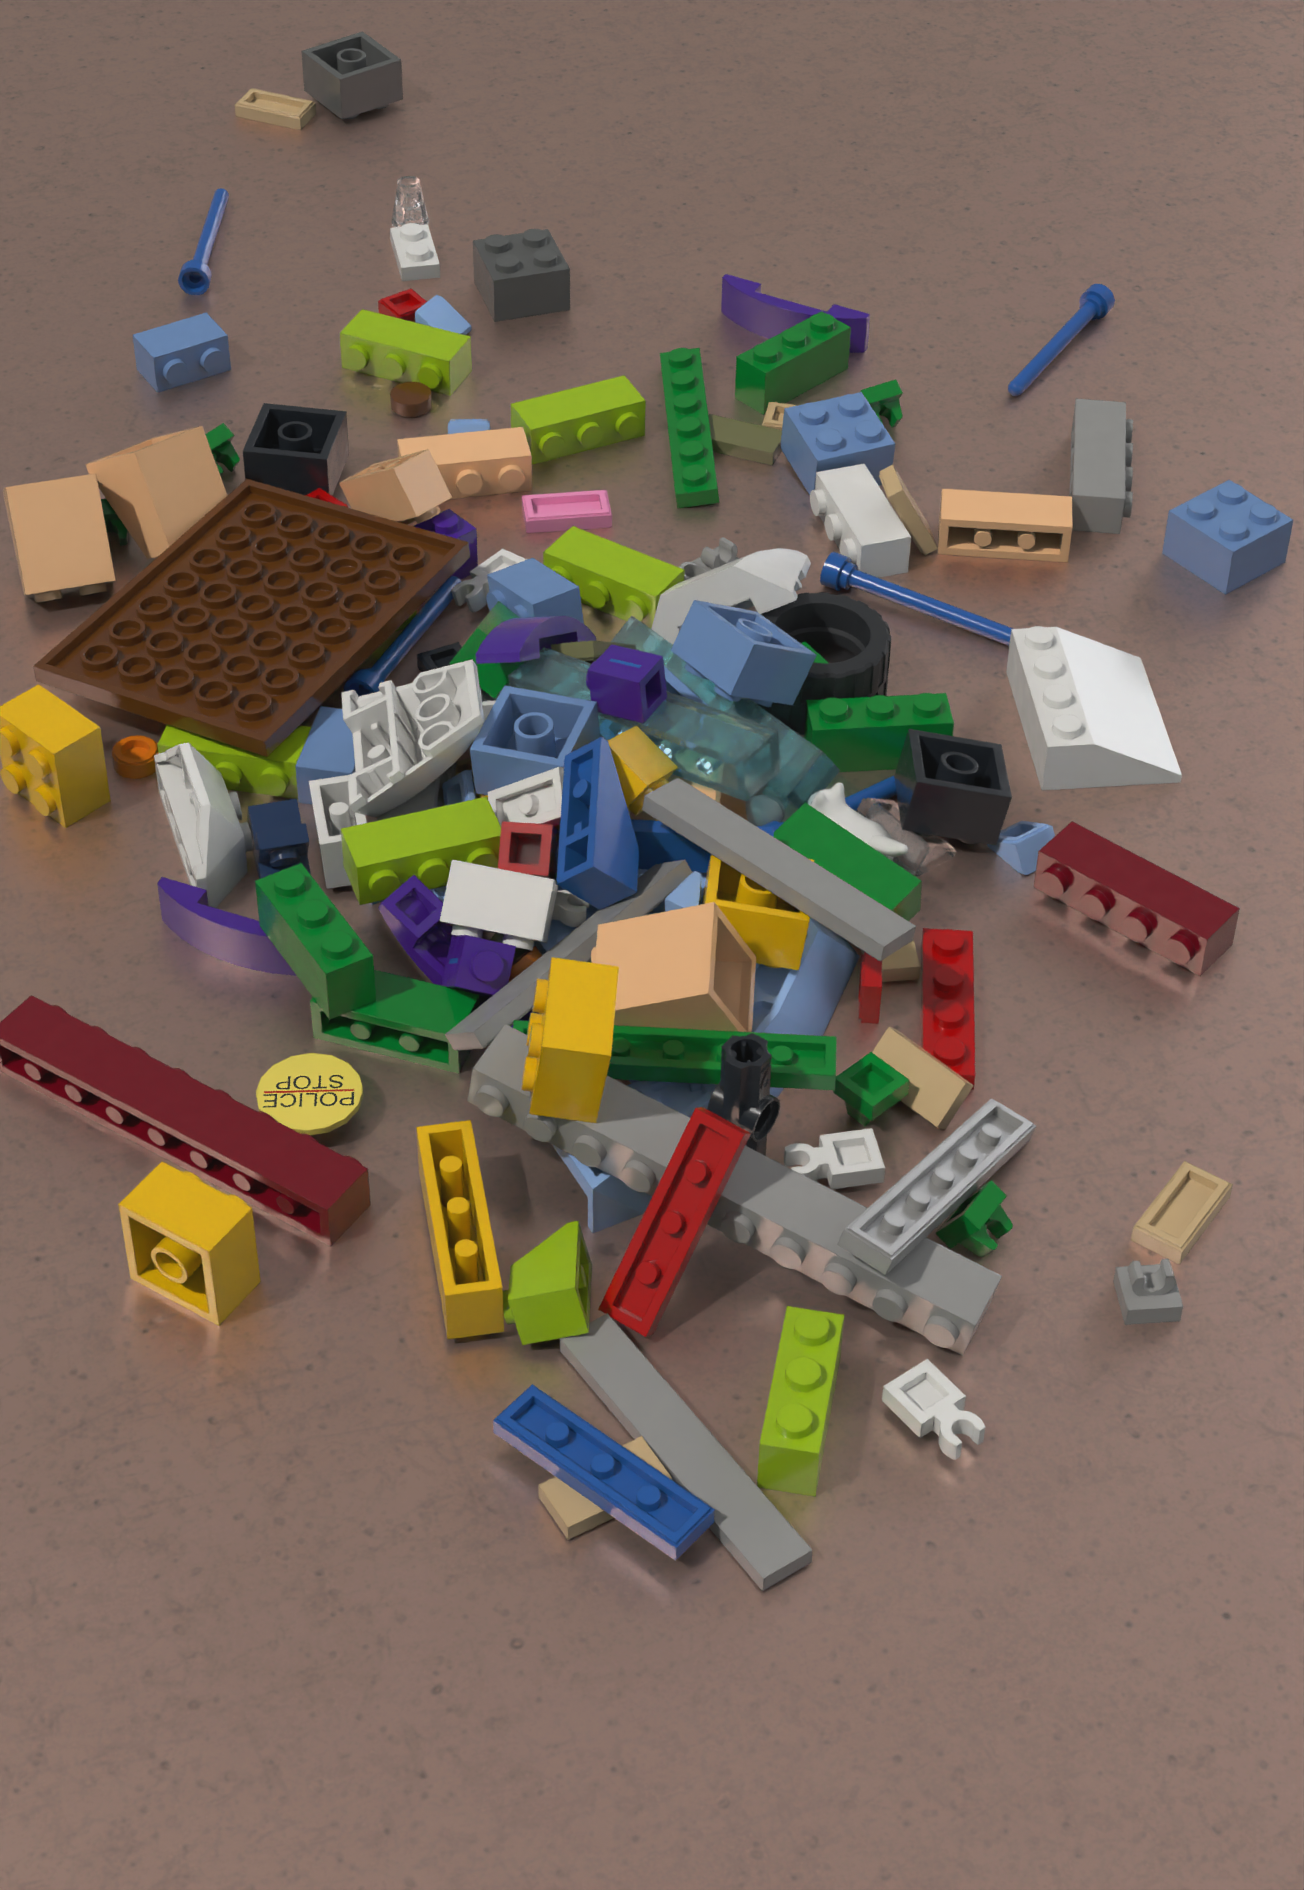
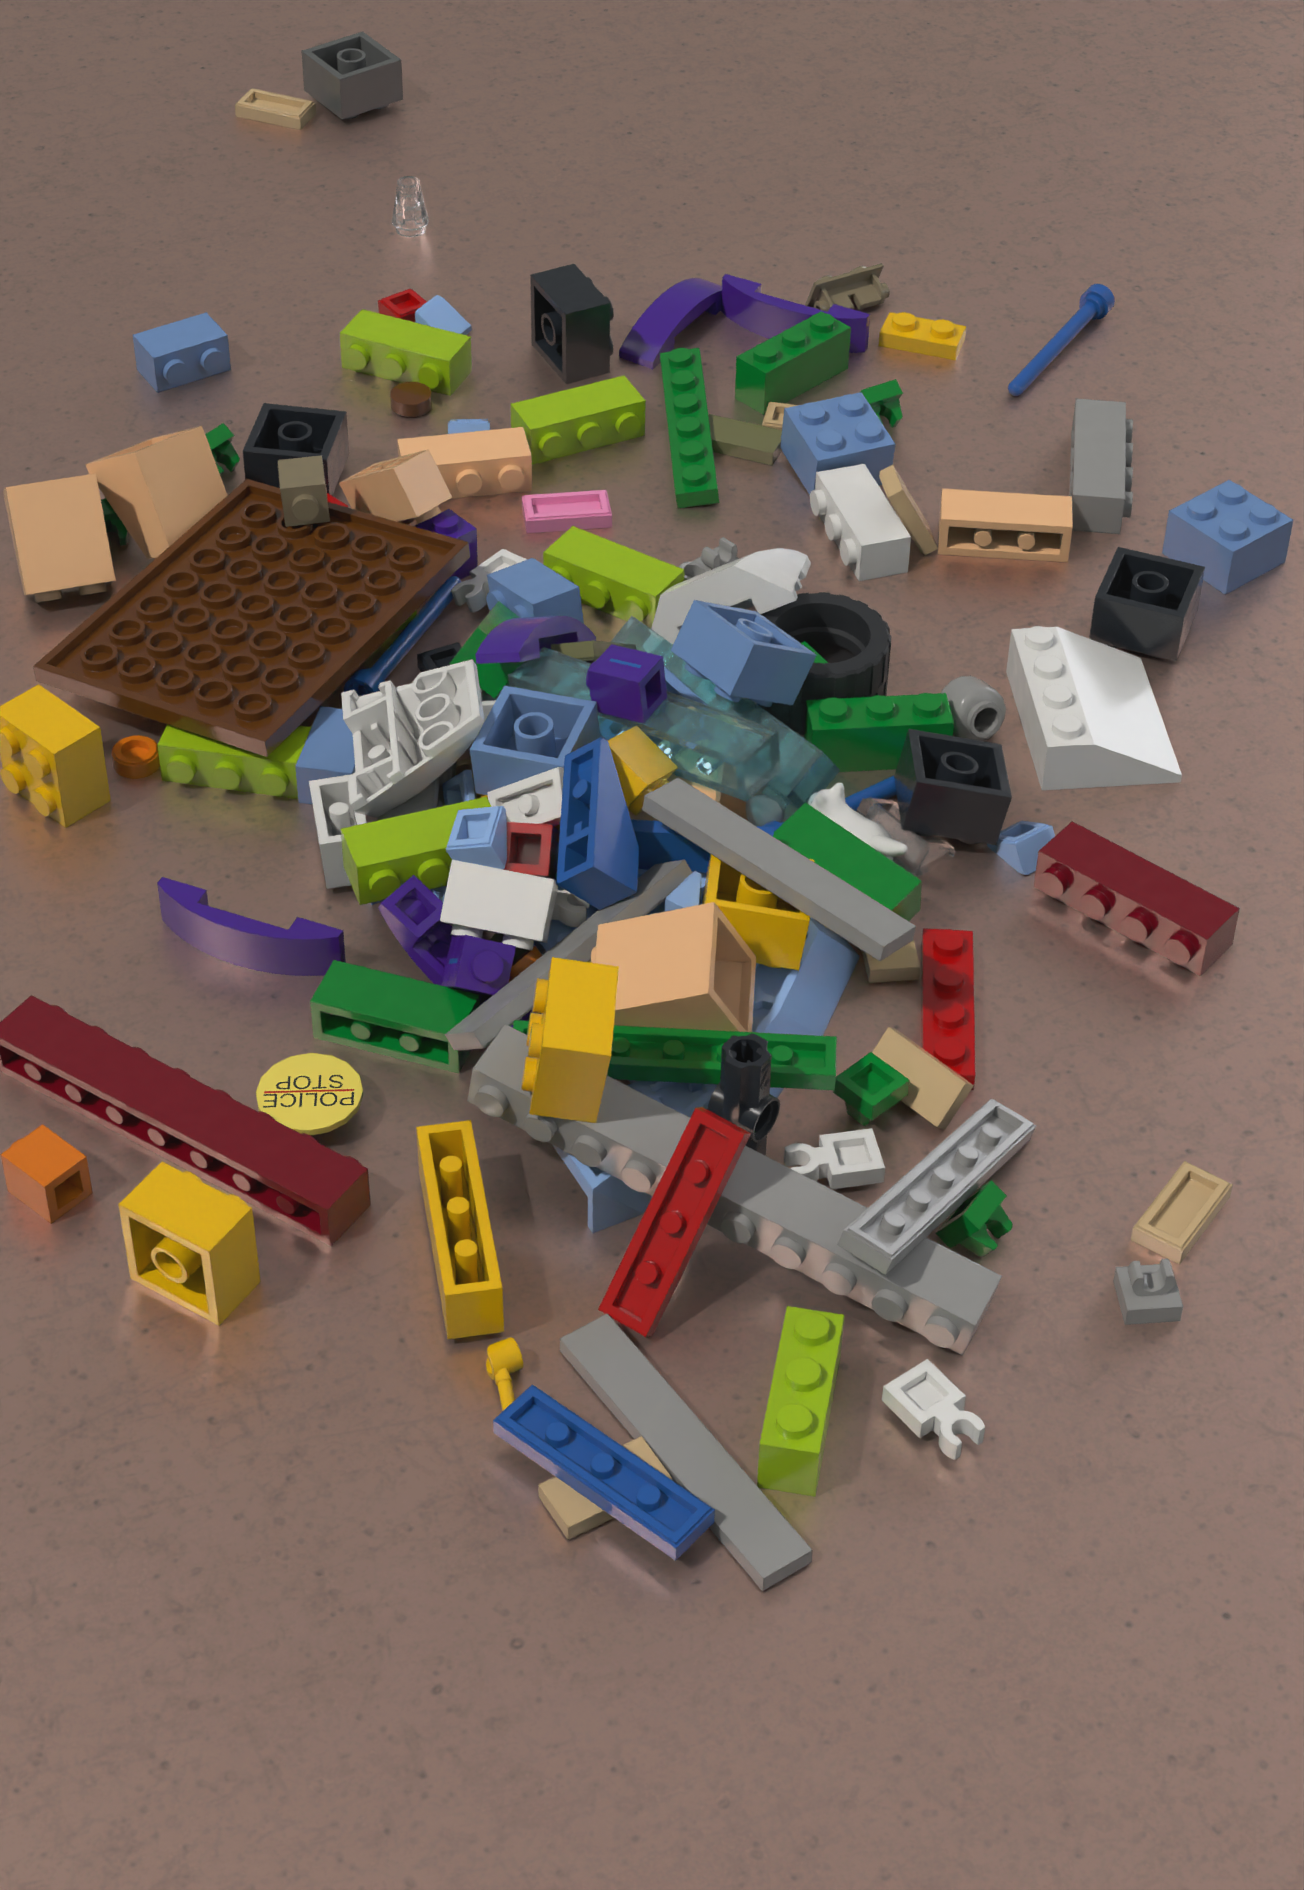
white wedge [154,742,253,908] -> none
blue piece [178,188,229,295] -> none
dark blue brick [247,799,311,879] -> none
green brick [255,863,376,1019] -> none
white plate [390,223,440,281] -> none
dark grey brick [473,229,570,322] -> none
lime slope [503,1221,592,1345] -> none
blue piece [820,552,1013,646] -> none
red tile [858,952,882,1024] -> none
none -> orange brick [0,1124,93,1224]
none -> dark tan brick [278,455,330,527]
none -> light blue slope [446,806,507,869]
none -> yellow hand [486,1337,524,1411]
none -> black brick [530,264,614,384]
none -> dark purple slope [619,278,722,370]
none -> dark tan hinge [805,263,890,311]
none -> yellow plate [878,312,966,360]
none -> light grey head [941,676,1006,741]
none -> black brick [1089,547,1205,661]

